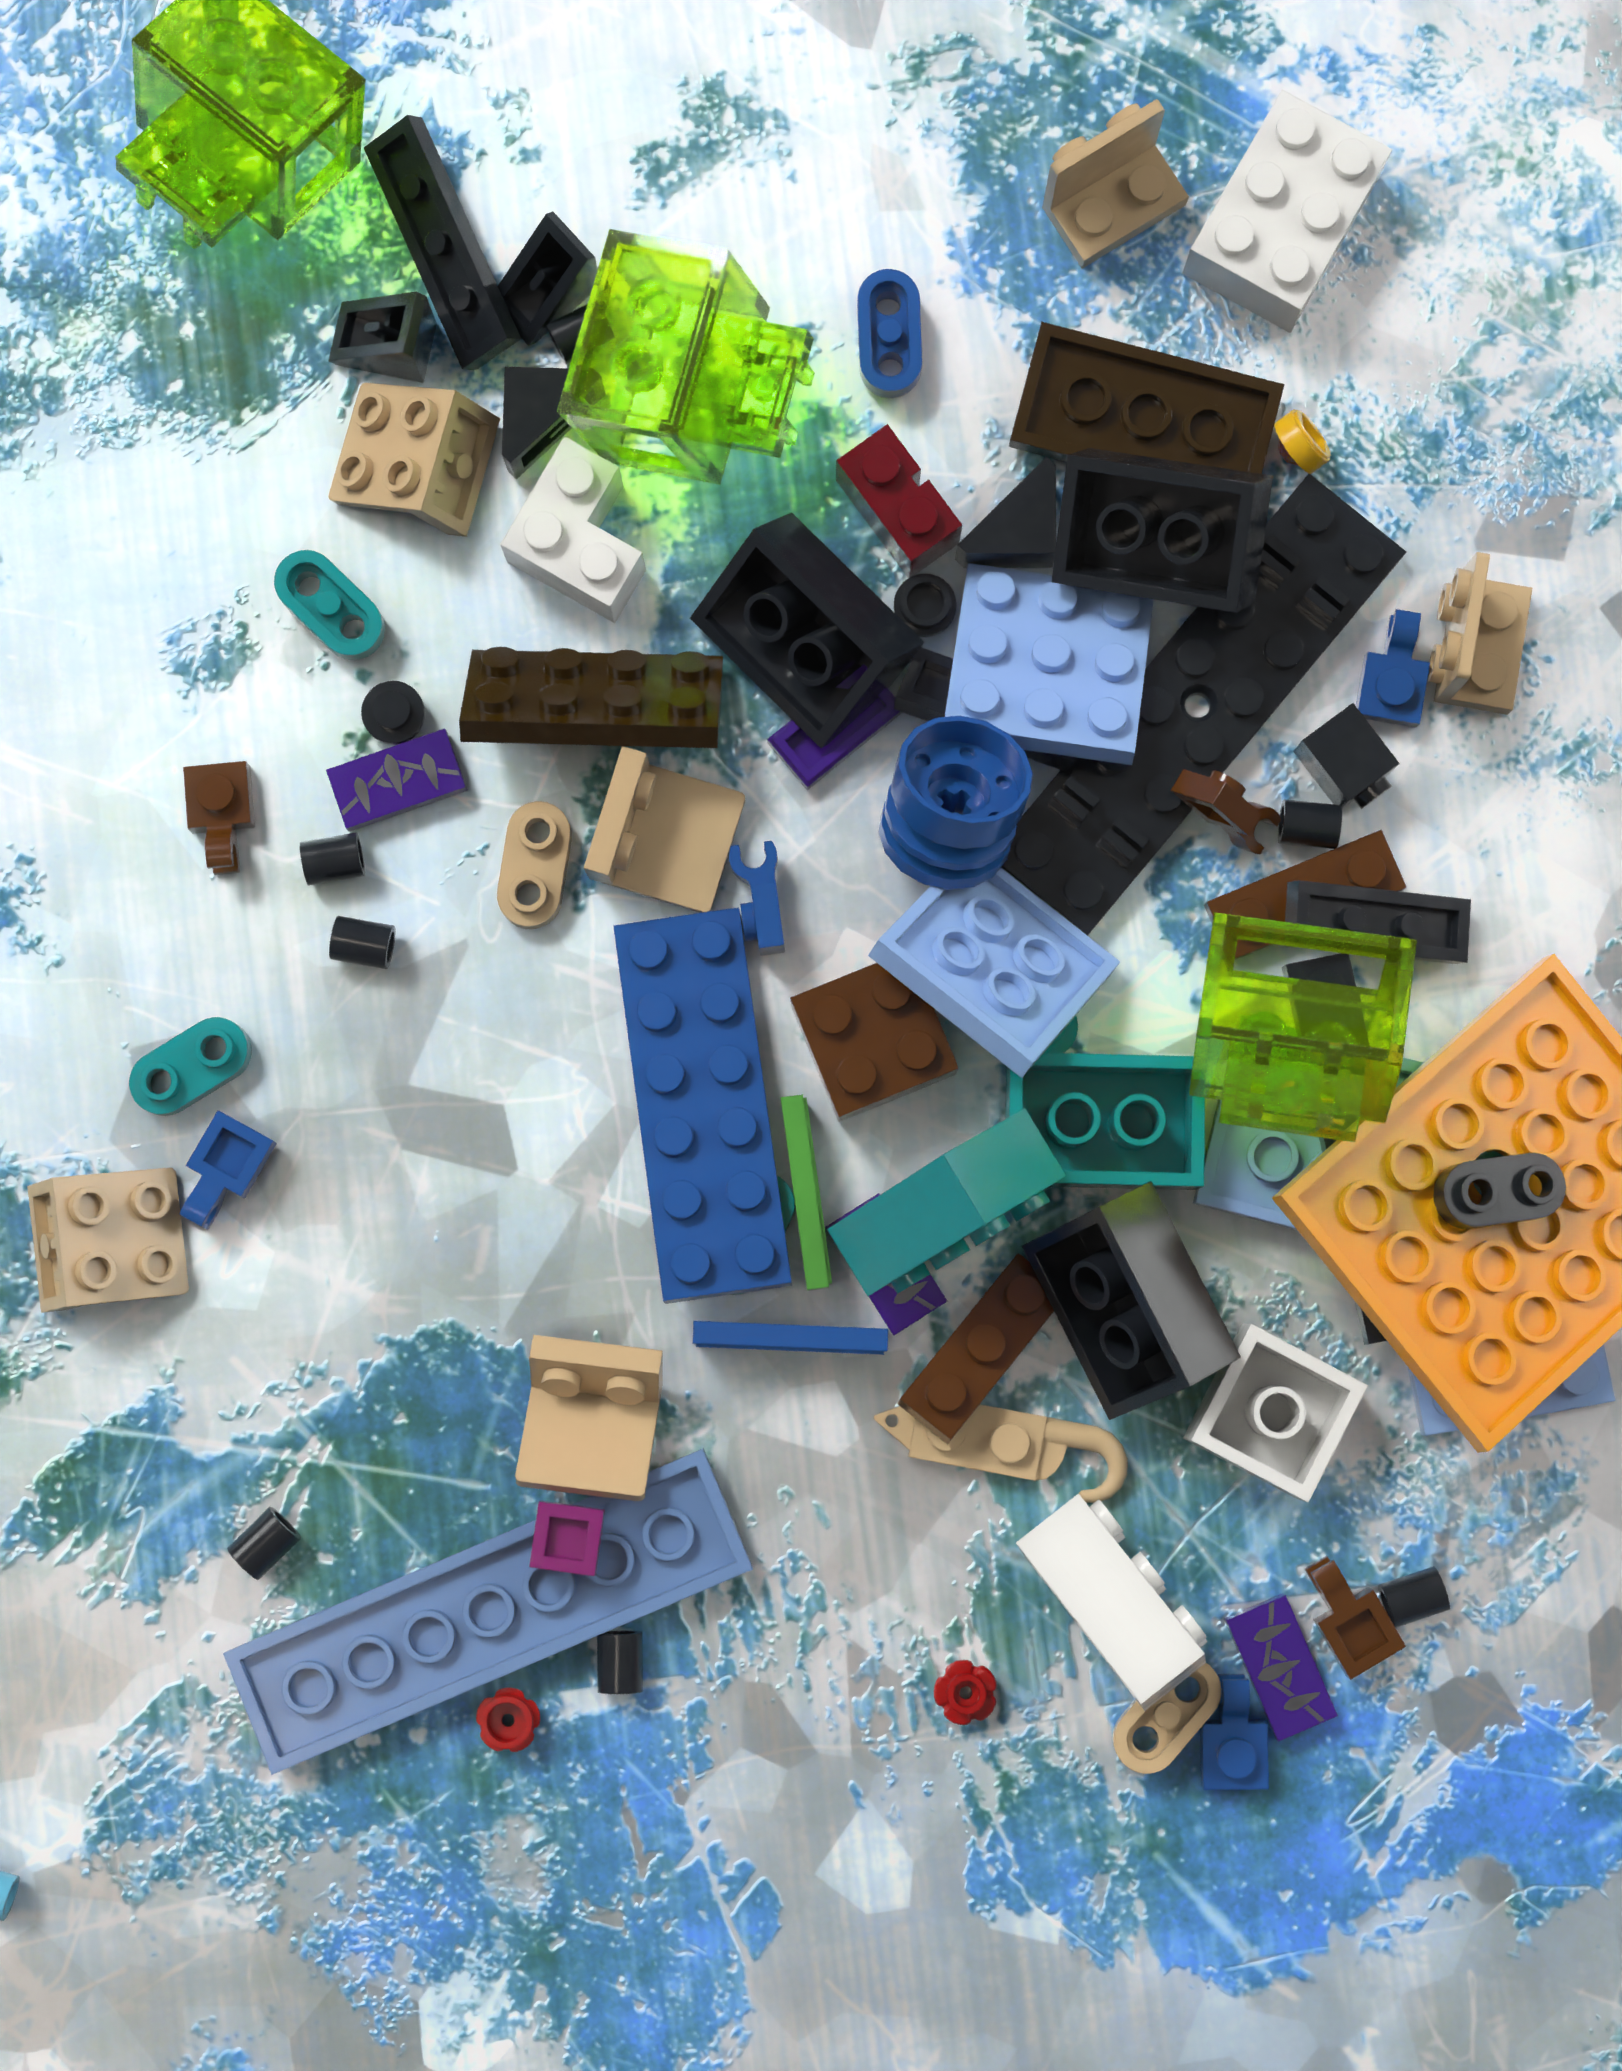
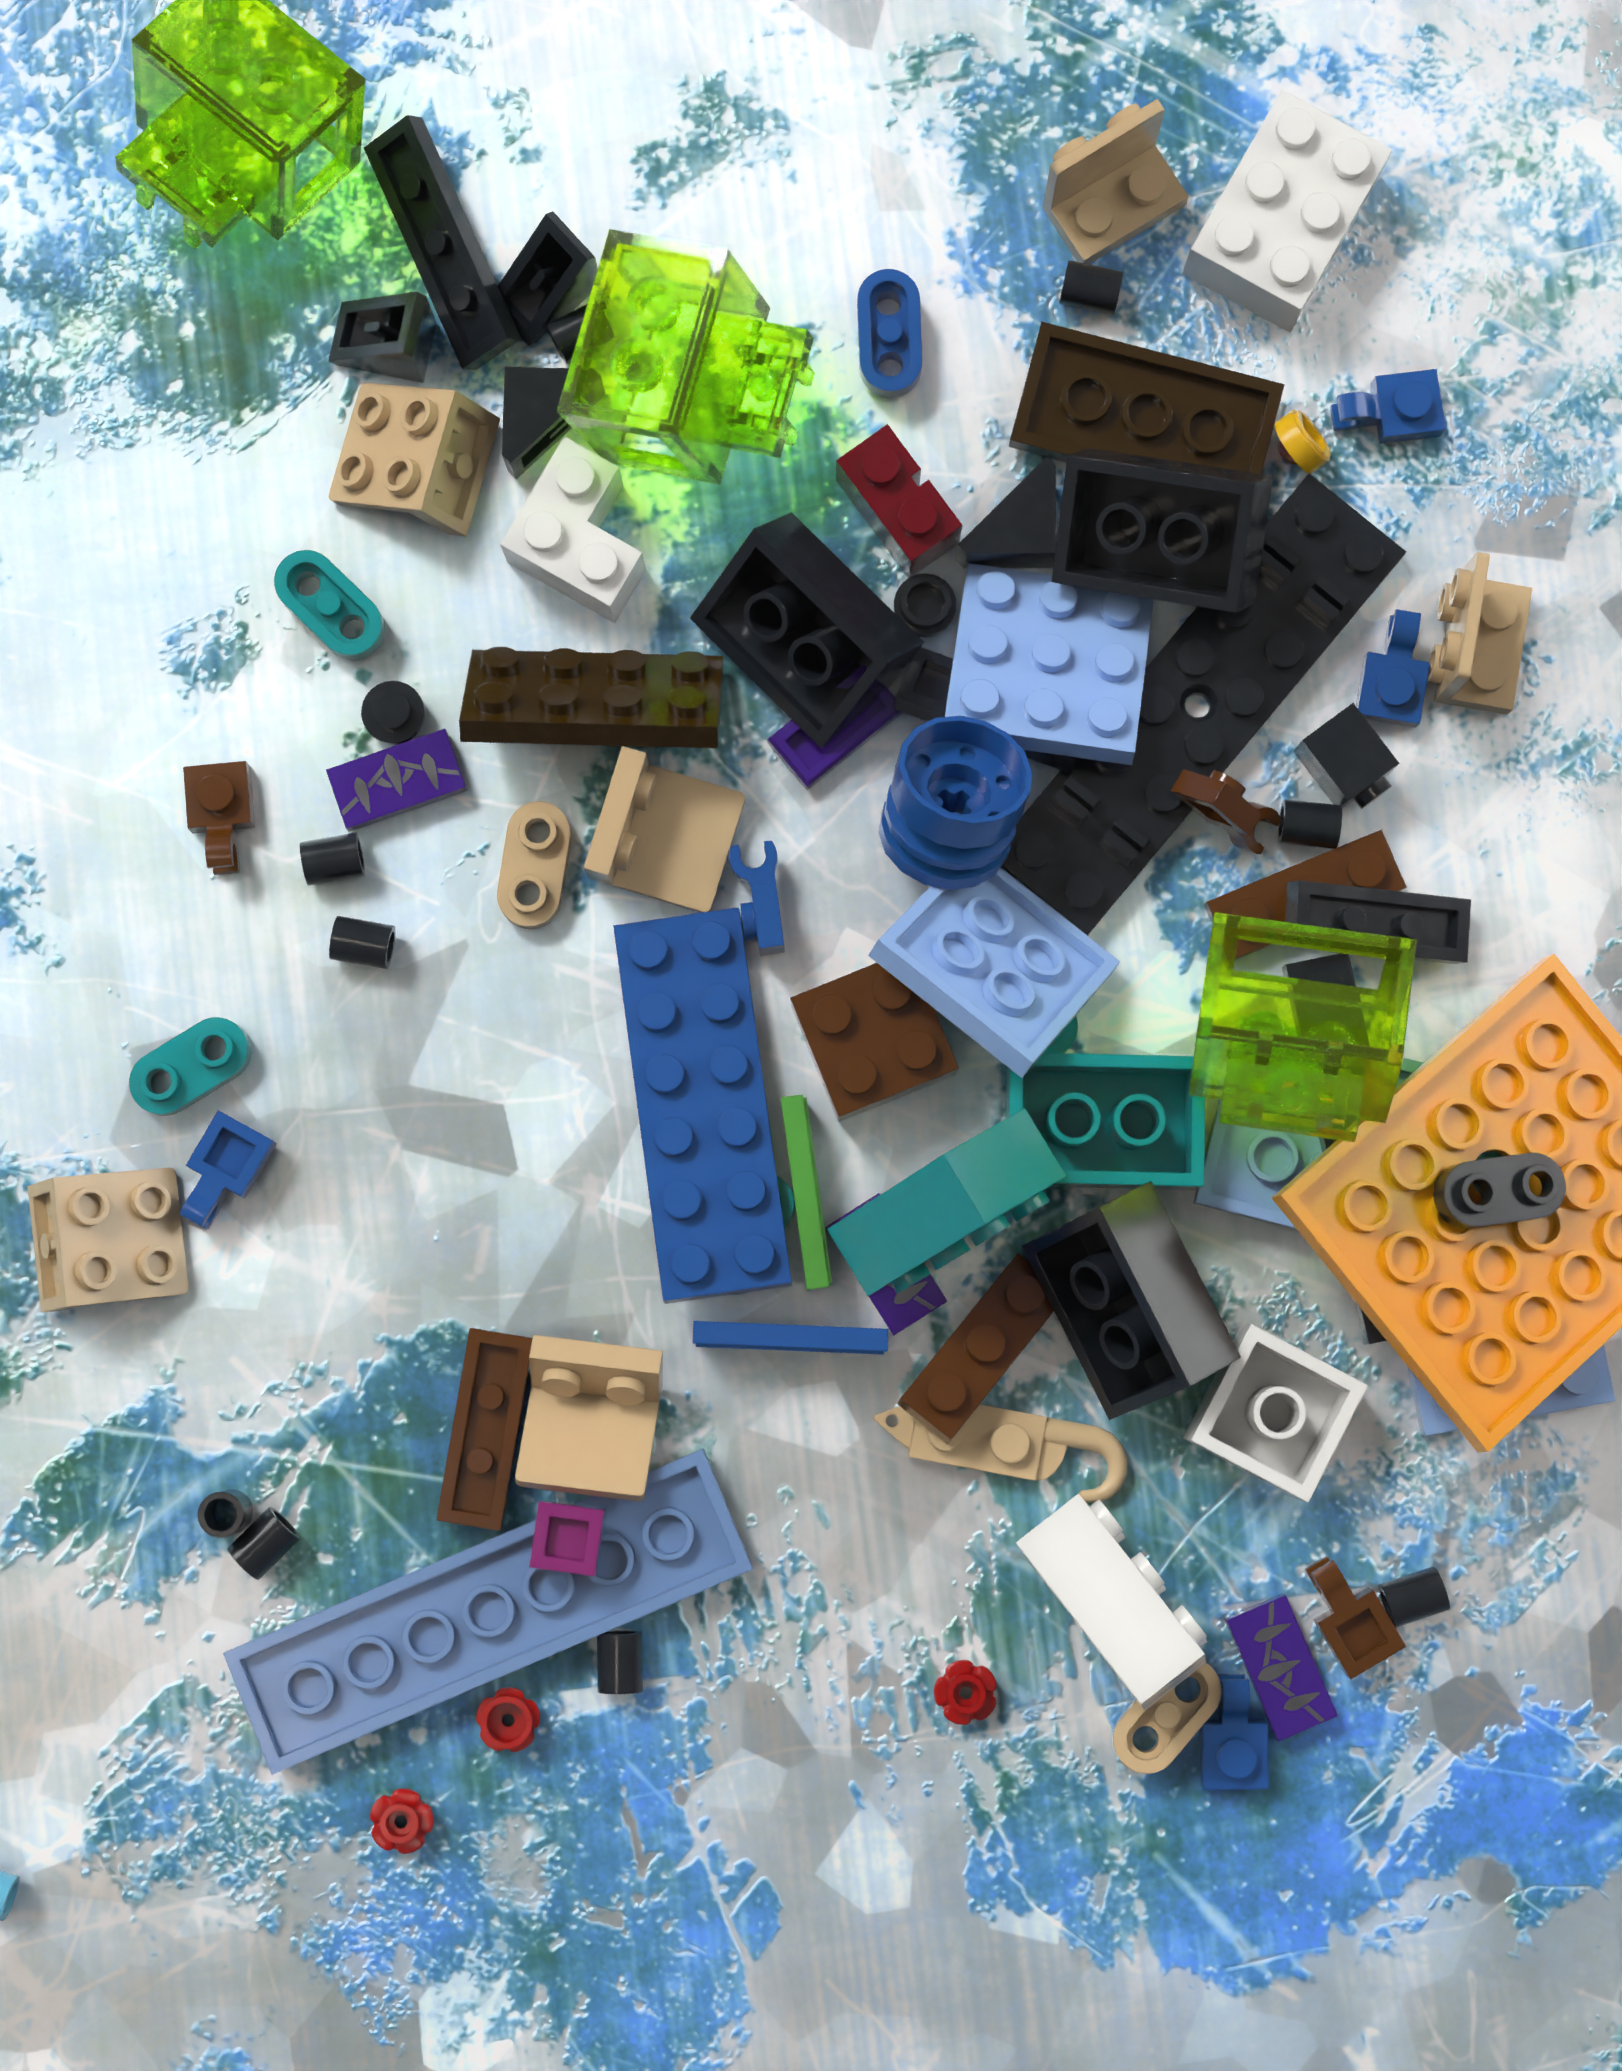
none -> black hinge [198,1489,253,1538]
none -> red plate [370,1788,434,1854]
none -> reddish brown plate [436,1328,533,1531]
none -> black hinge [1059,260,1124,315]
none -> blue plate [1330,369,1446,444]

